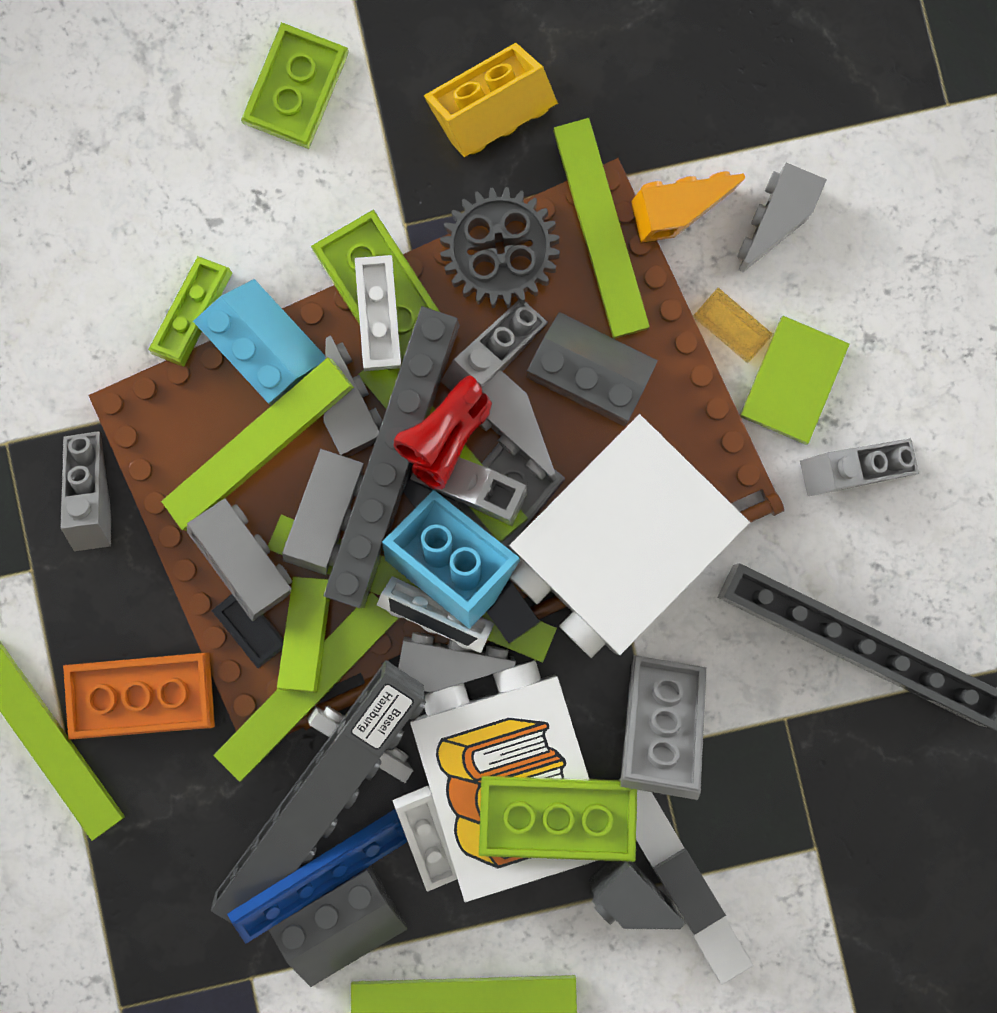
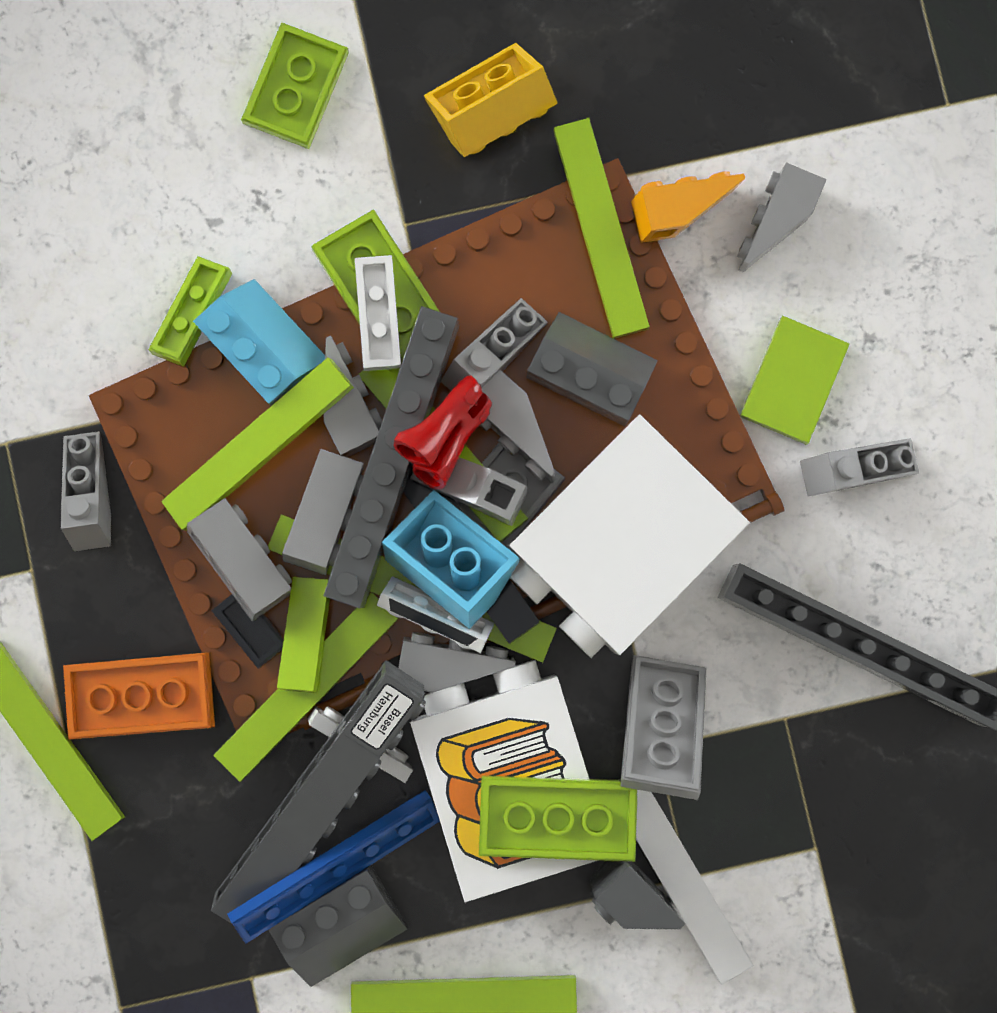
white plate [392,786,457,892] -> none
dark grey gear [440,187,560,308] -> none
dark grey tile [653,848,726,935] -> none
clear yellow tile [693,288,773,363] -> none

